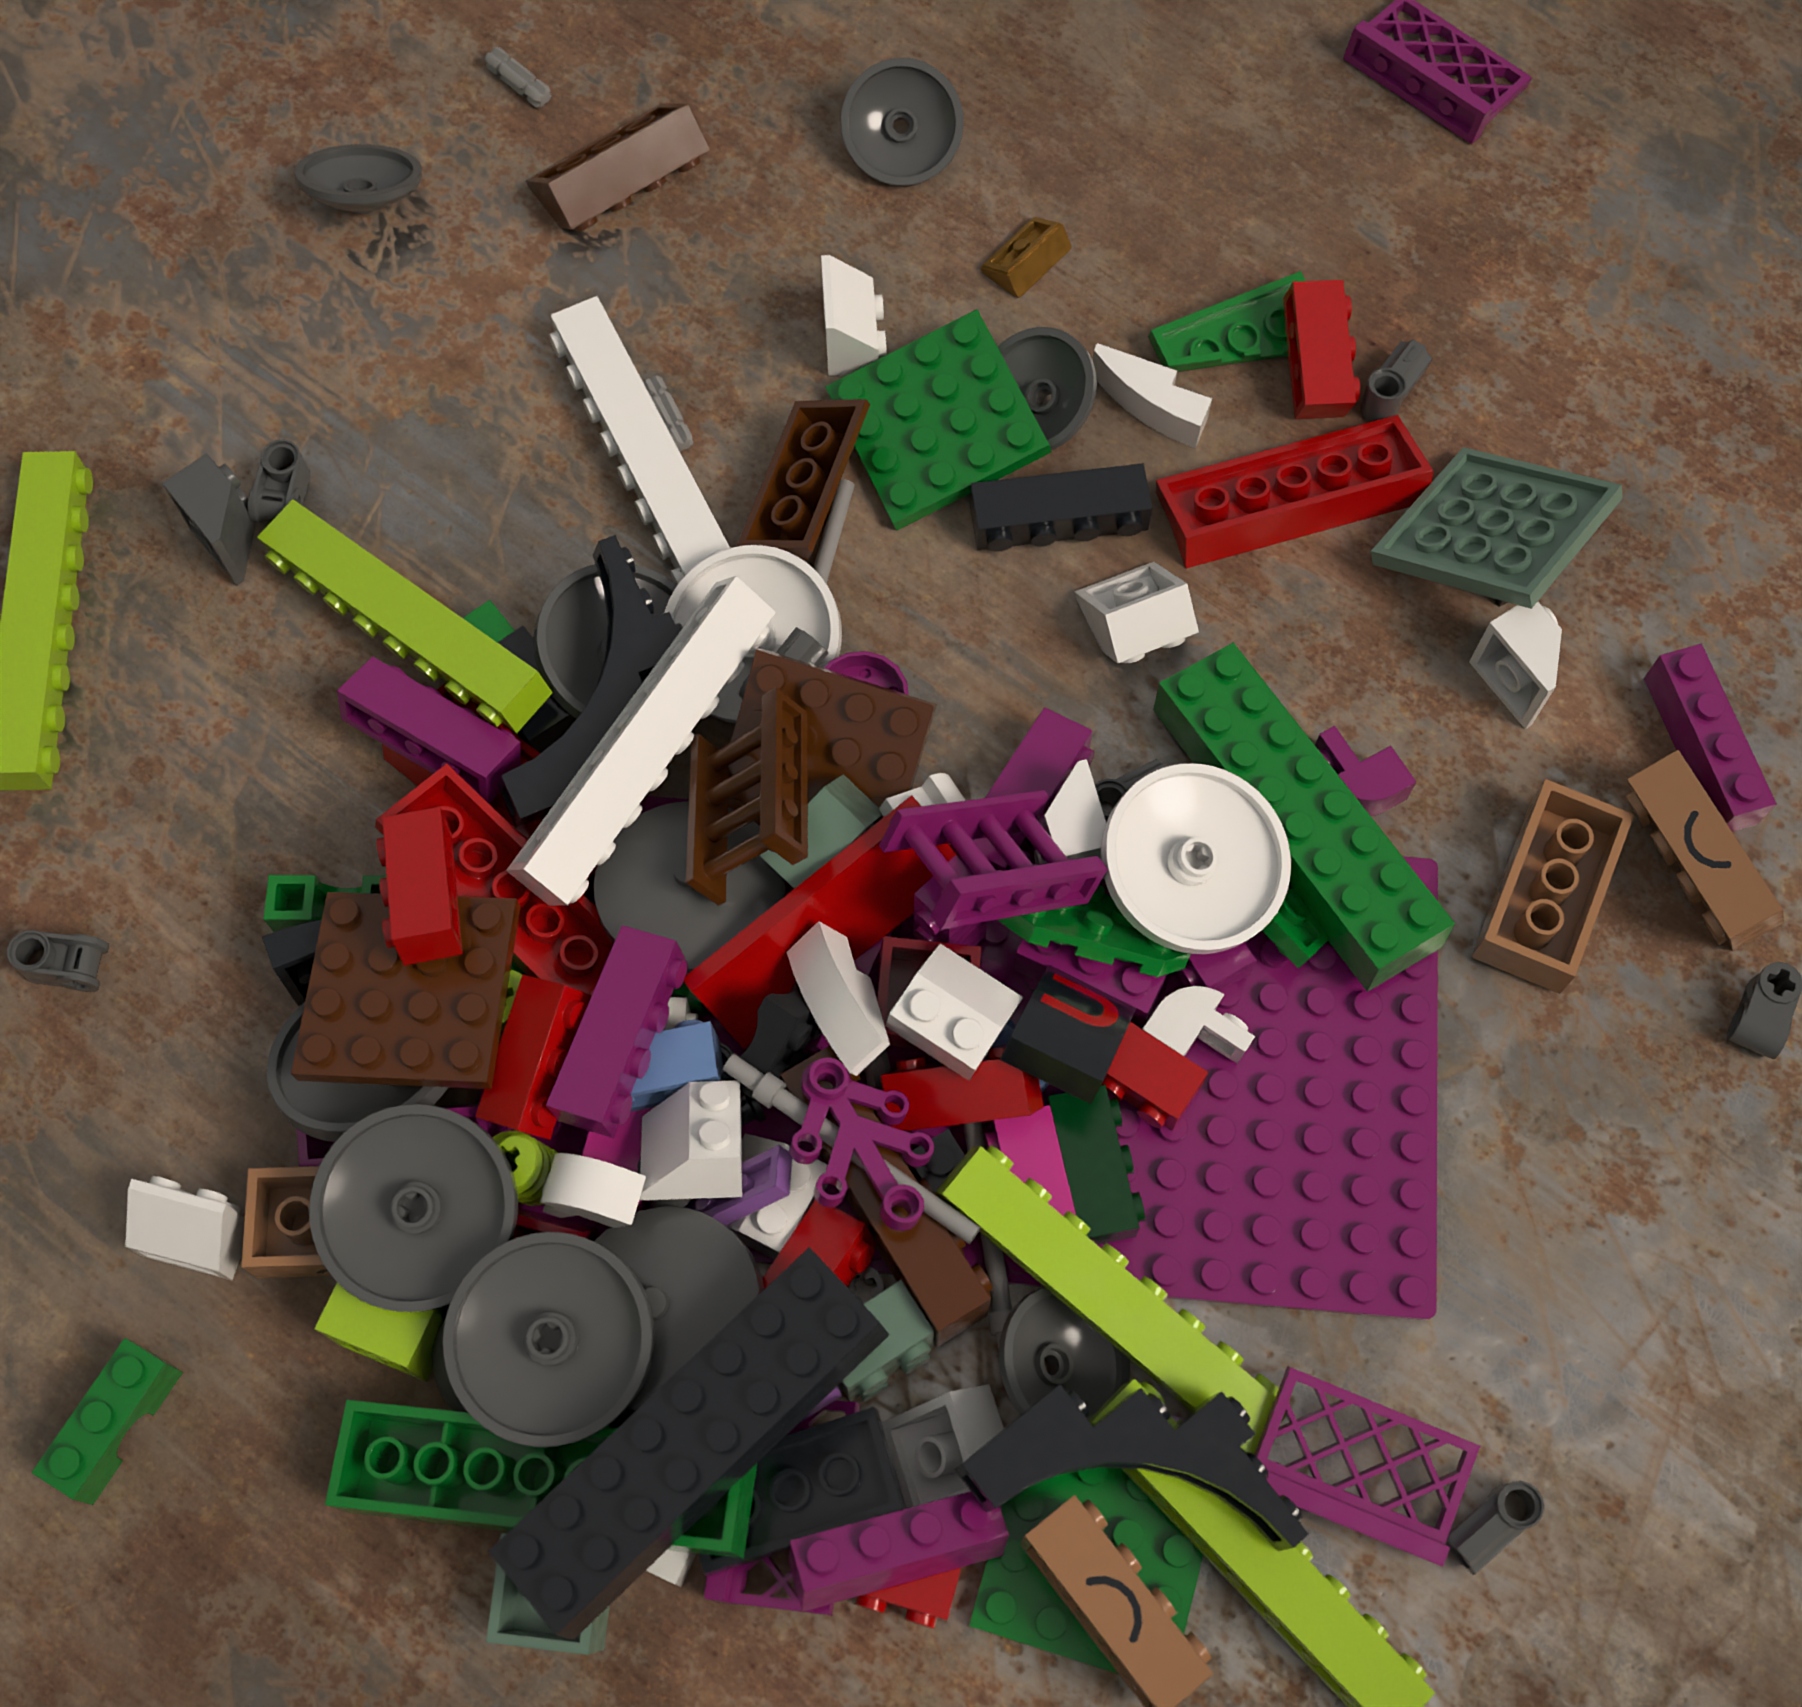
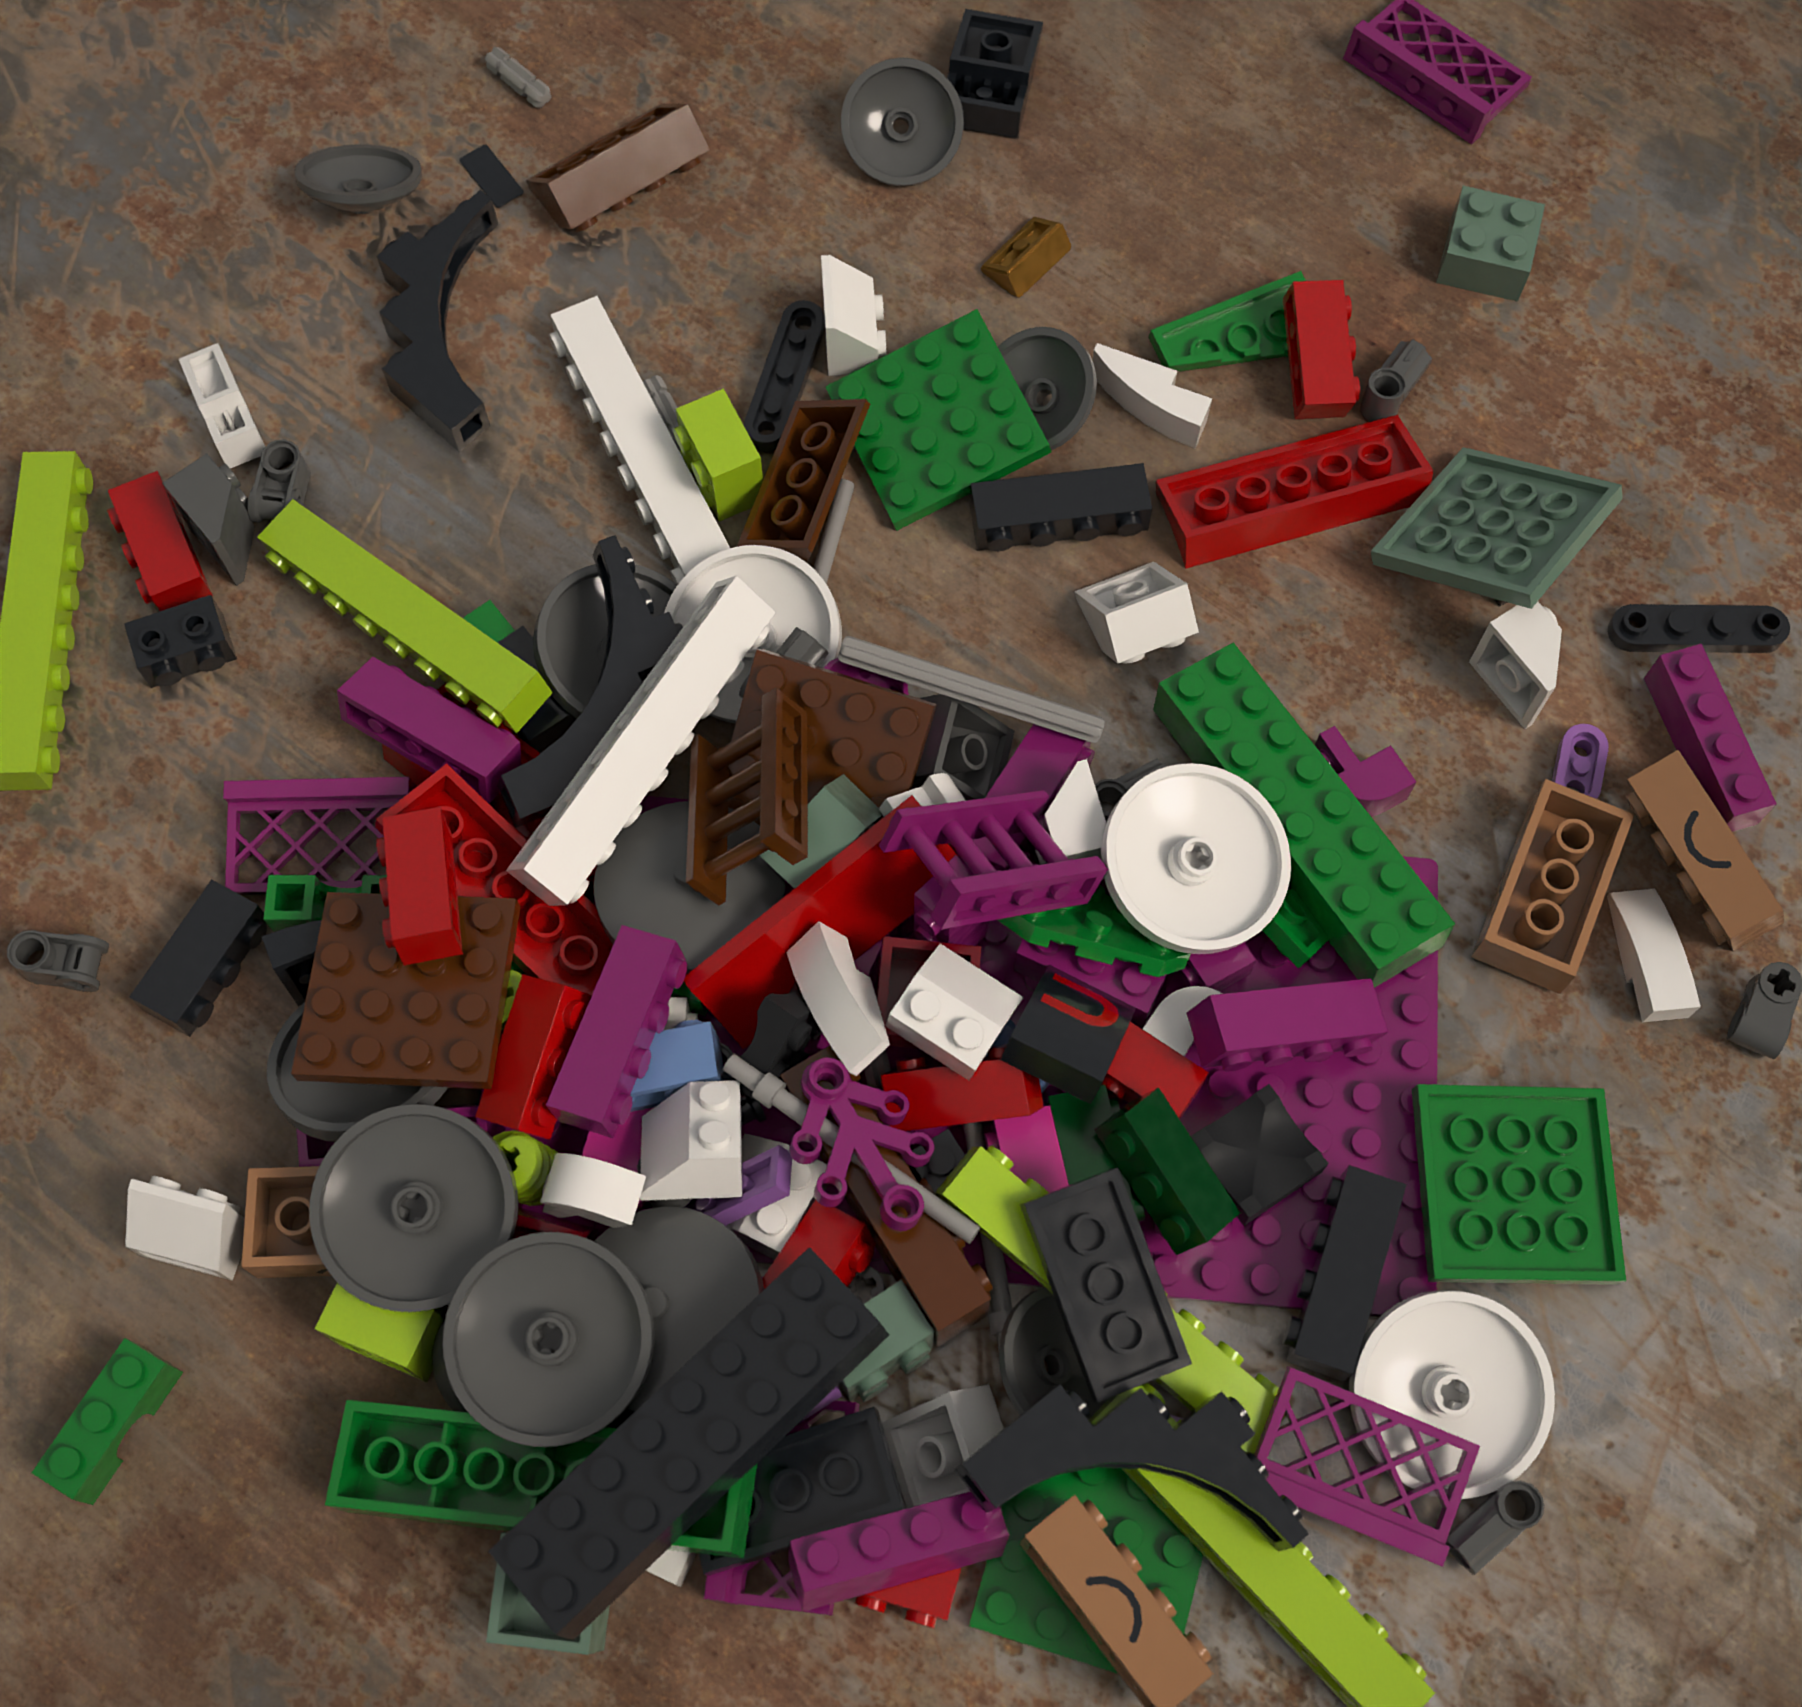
none -> red brick [107,471,213,611]
none -> black brick [124,595,237,688]
none -> black brick [130,879,267,1037]
none -> white slope [179,343,265,469]
none -> magenta fence [223,777,417,895]
none -> black arch [376,190,499,452]
none -> black sticker [459,144,524,208]
none -> lime brick [673,388,763,522]
none -> black plate [744,300,825,451]
none -> light grey axle [838,636,1105,743]
none -> dark grey slope [912,694,1015,801]
none -> black slope [947,9,1043,138]
none -> black plate [1020,1168,1192,1403]
none -> dark green brick [1094,1087,1240,1255]
none -> magenta brick [1186,978,1388,1072]
none -> black brick [1191,1084,1329,1226]
none -> black brick [1282,1165,1407,1381]
none -> white dish [1349,1290,1555,1499]
none -> green plate [1412,1084,1626,1285]
none -> sand green brick [1436,186,1545,302]
none -> medium lavender plate [1552,724,1609,799]
none -> black plate [1607,604,1790,653]
none -> white slope [1607,888,1701,1022]

